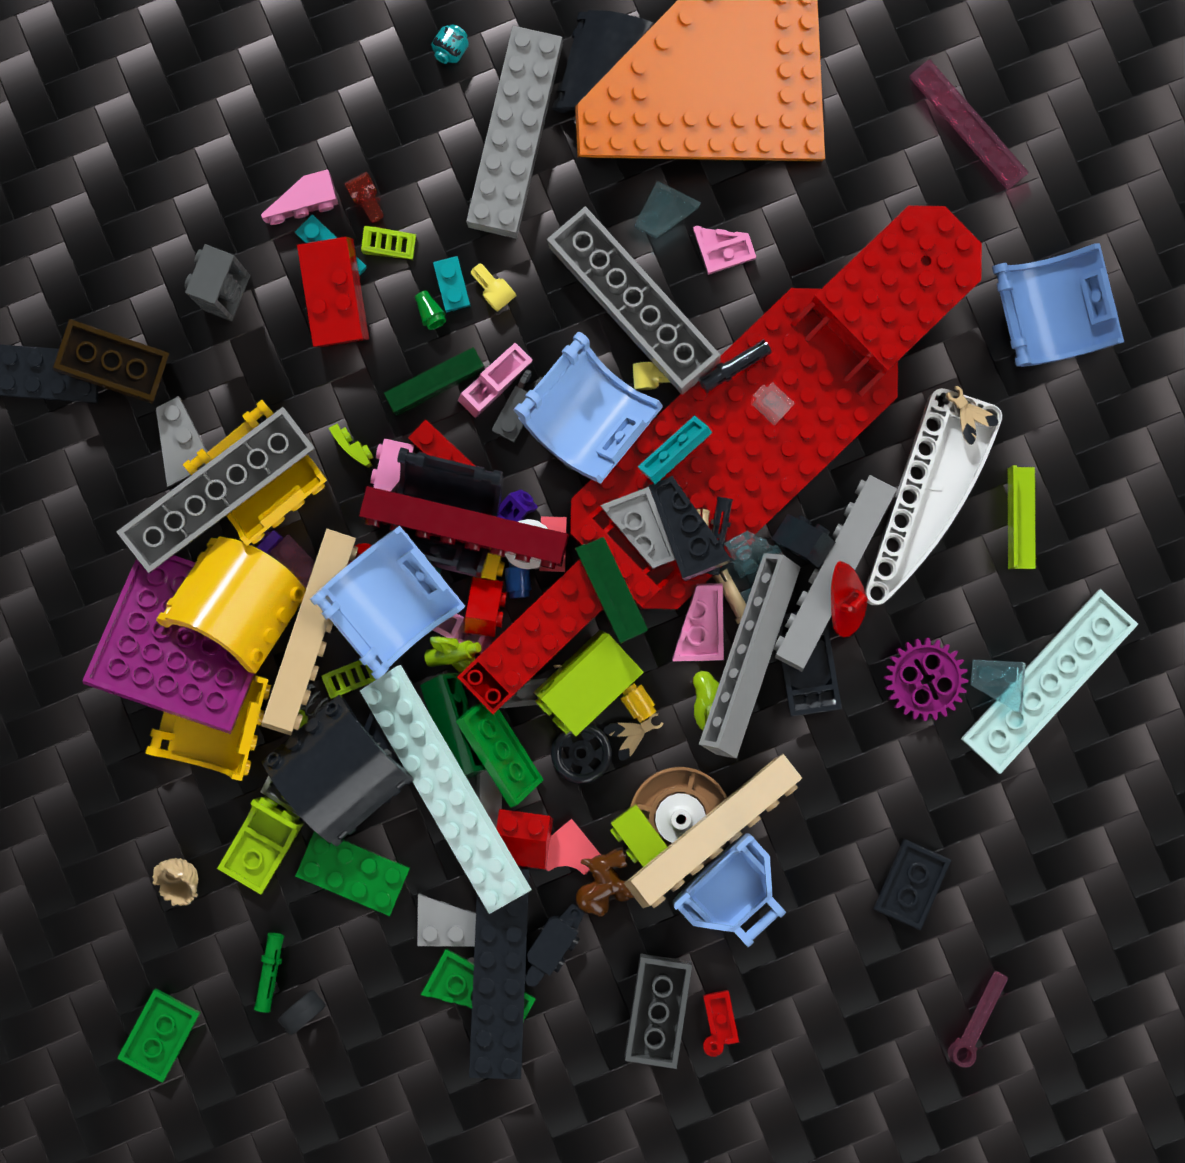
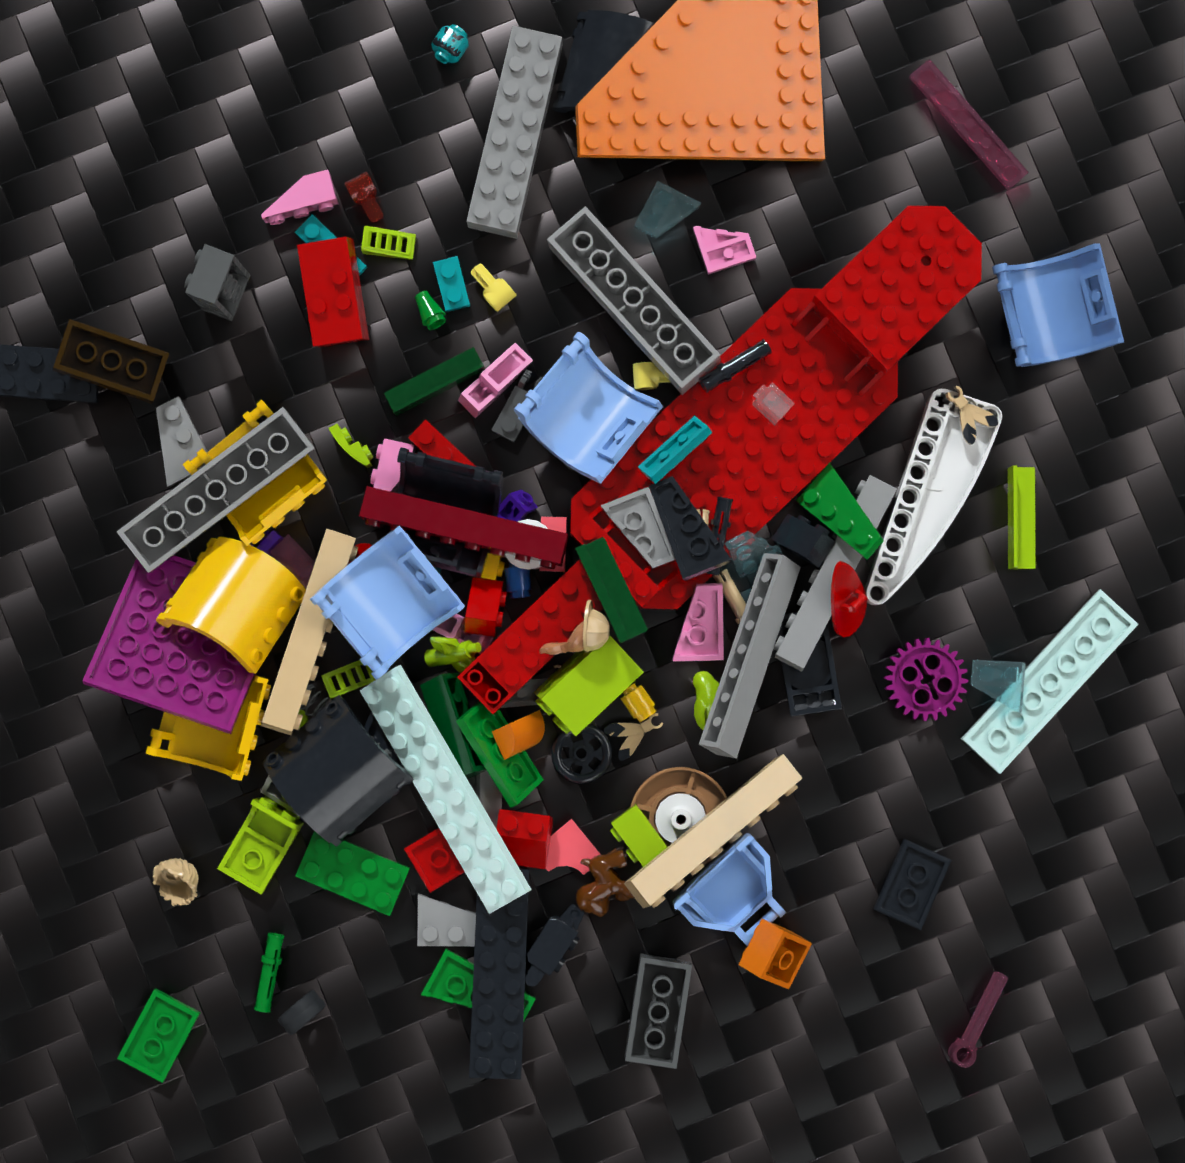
red hinge [703,990,739,1057] -> none
none -> red tile [404,828,465,893]
none -> orange brick [492,710,545,760]
none -> tan piece [539,600,610,655]
none -> orange brick [738,918,812,989]
none -> green wing [796,463,884,560]

